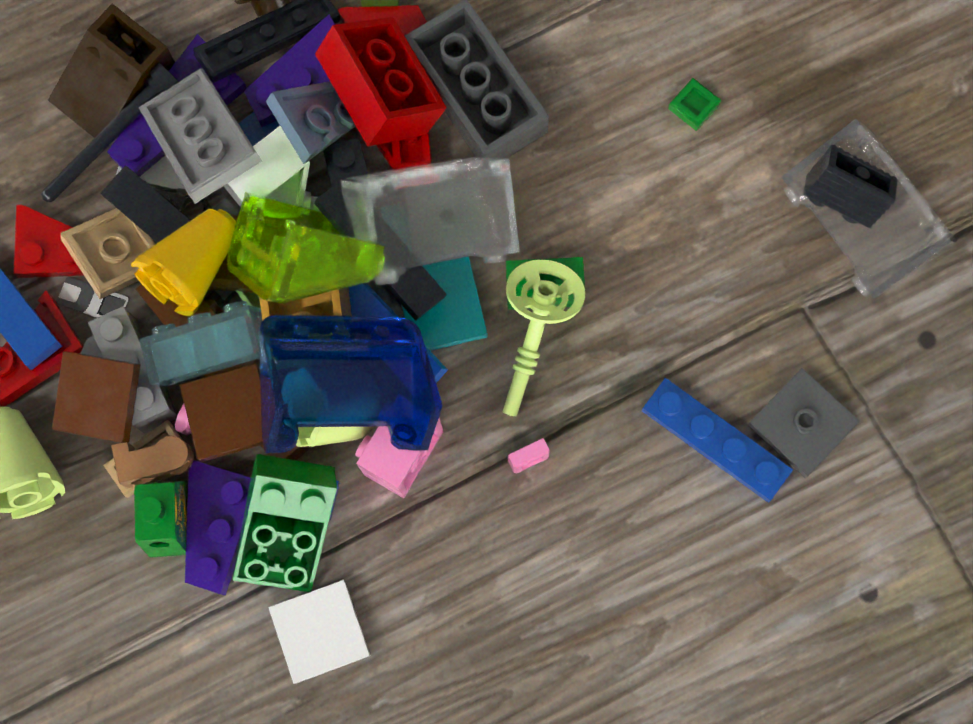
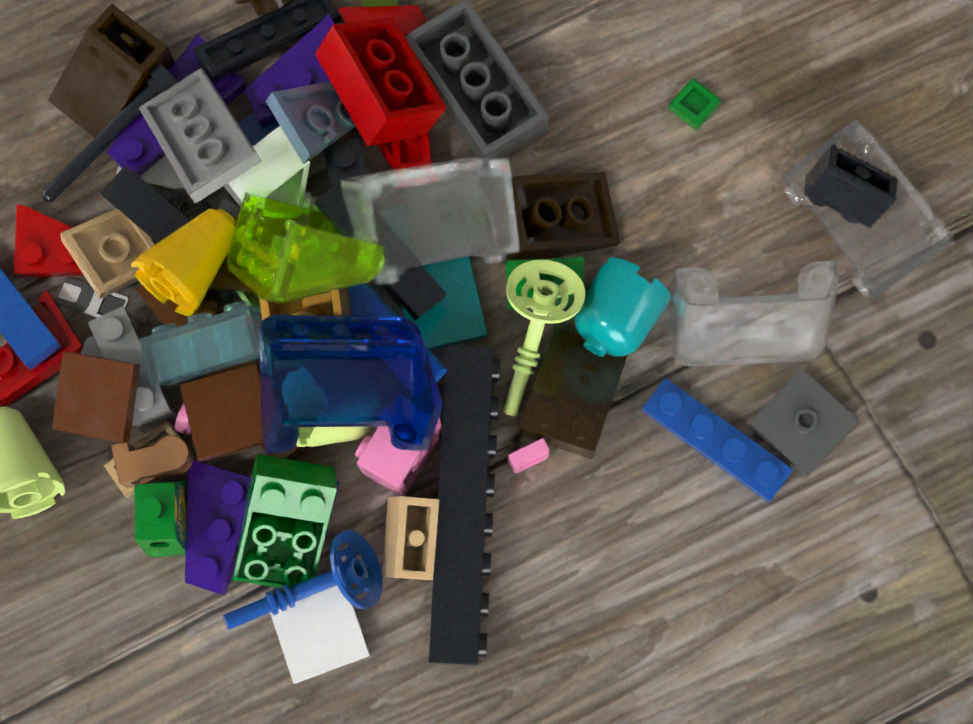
none -> blue dish [223,530,383,630]
none -> tan brick [382,496,439,580]
none -> black brick [428,345,501,666]
none -> dark brown slope [487,172,621,264]
none -> dark brown slope [519,327,628,460]
none -> teal cylinder [574,257,671,357]
none -> clear windscreen [667,261,839,367]

